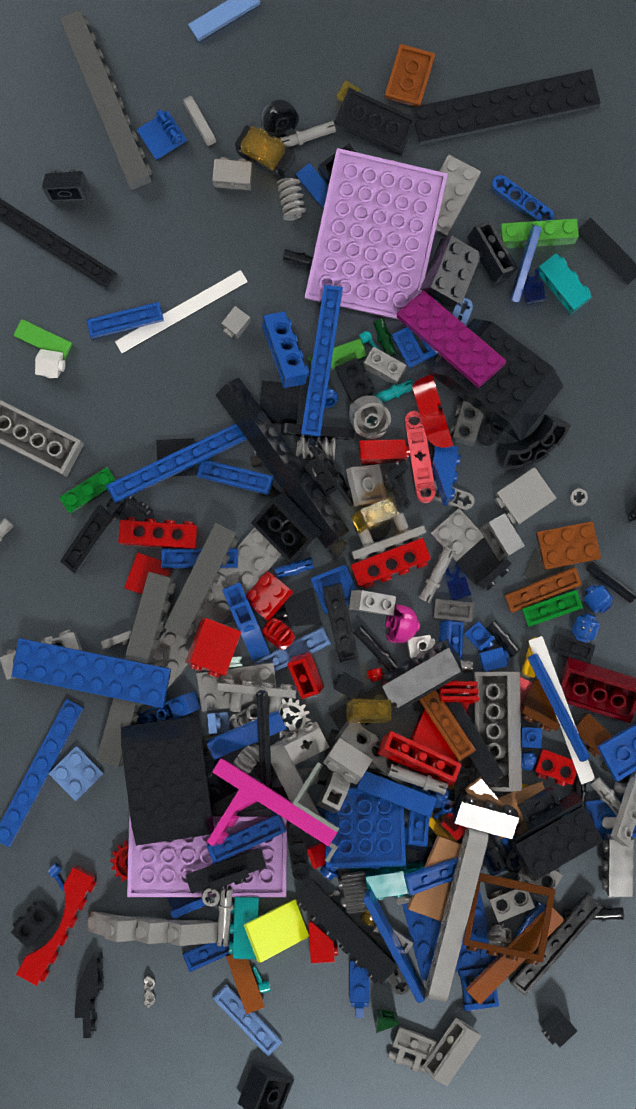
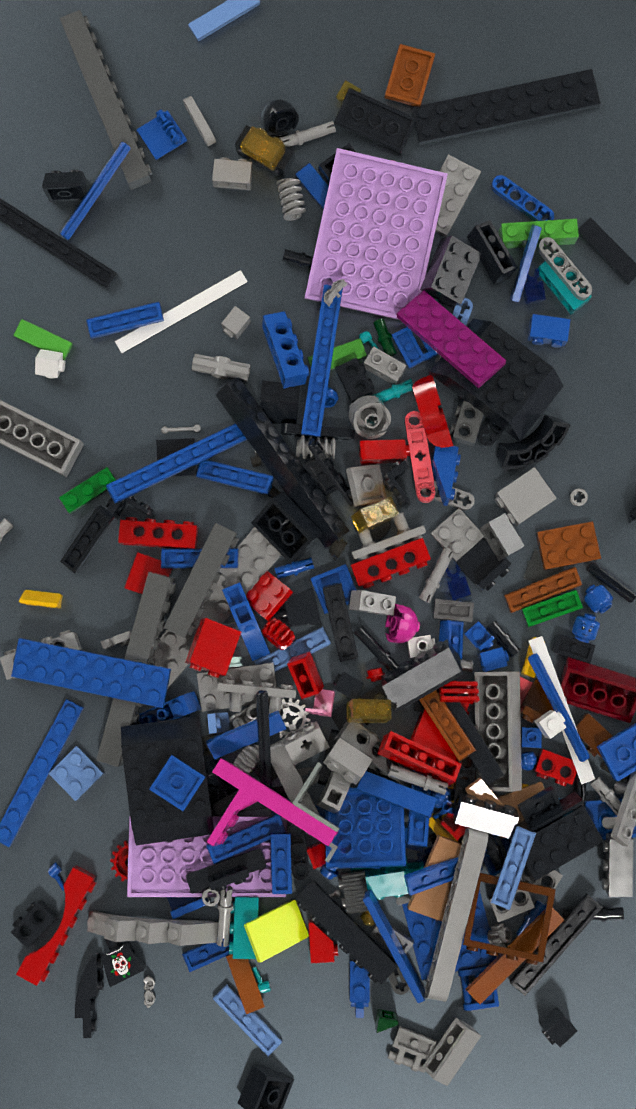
none -> yellow slope [19,590,63,609]
none -> blue axle [60,142,131,240]
none -> black torso [101,939,146,987]
none -> blue plate [149,755,205,811]
none -> light grey hinge [161,424,201,434]
none -> light grey piece [192,354,251,382]
none -> blue plate [271,833,292,894]
none -> bright pink bracket [305,689,335,717]
none -> light grey piece [323,279,348,307]
none -> medium blue tile [491,826,536,910]
none -> blue brick [527,314,571,348]
none -> white brick [534,710,566,739]
none -> light grey beam [538,237,592,300]

